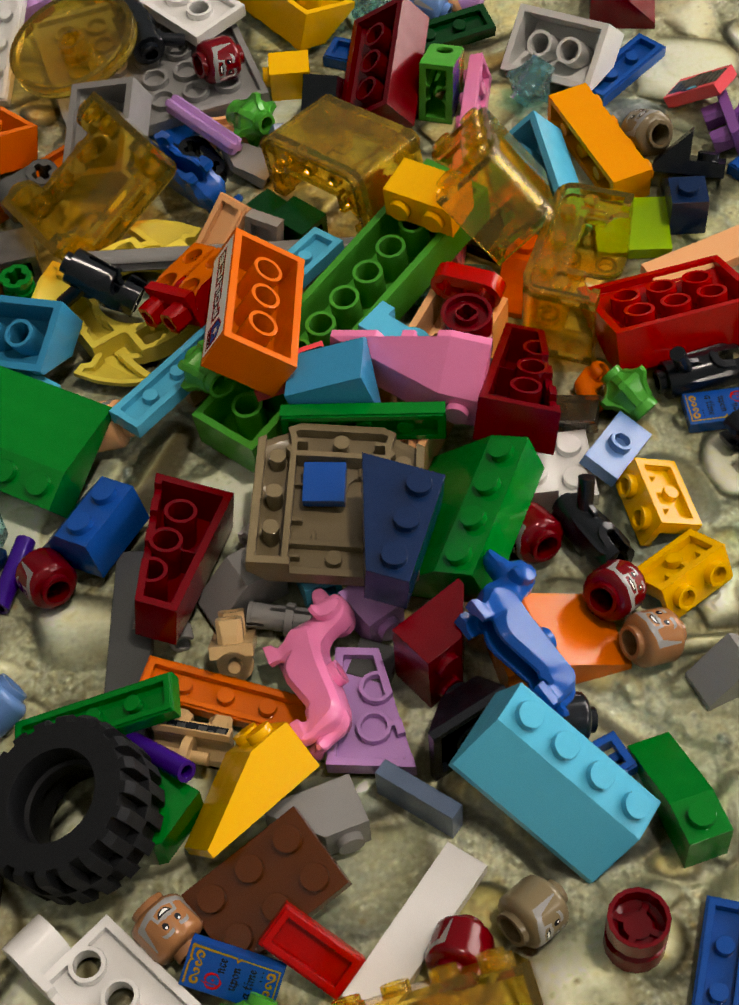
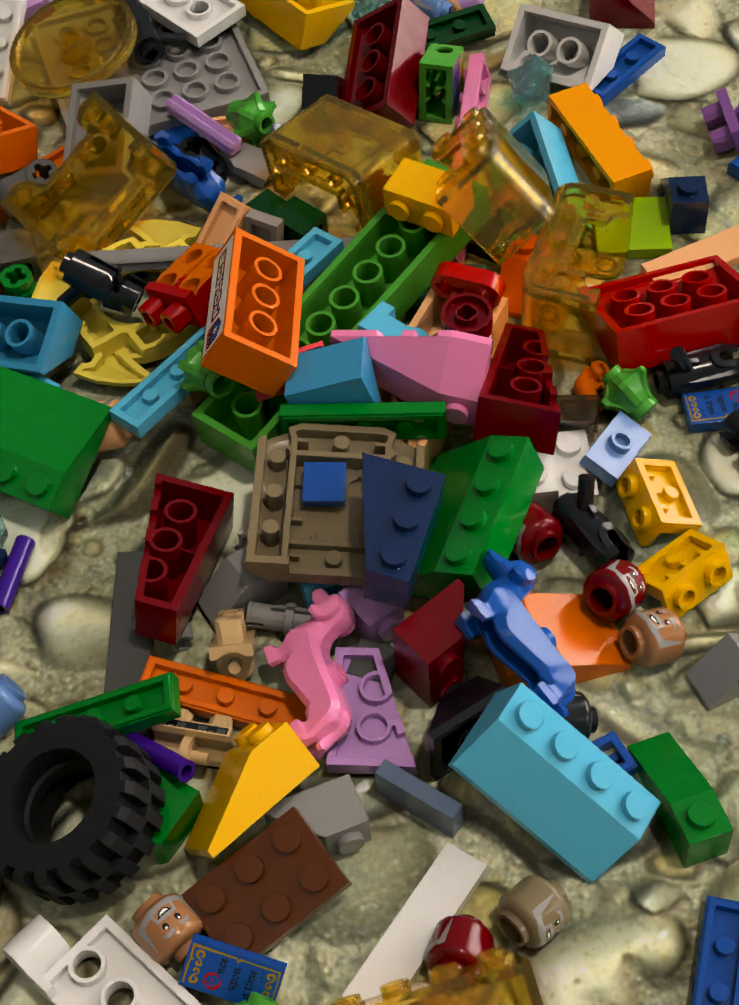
dark red head [15,547,78,609] -> none
blue slope [42,476,150,578] -> none
dark red head [192,35,245,85] -> none
red tile [258,900,366,1000] -> none
yellow brick [262,50,310,101] -> none
blue tile [323,36,351,71] -> none
dark red wheel [603,887,672,974] -> none
dark tan head [621,109,673,156] -> none
black slope [652,127,726,179] -> none
coral tile [663,64,737,108] -> none

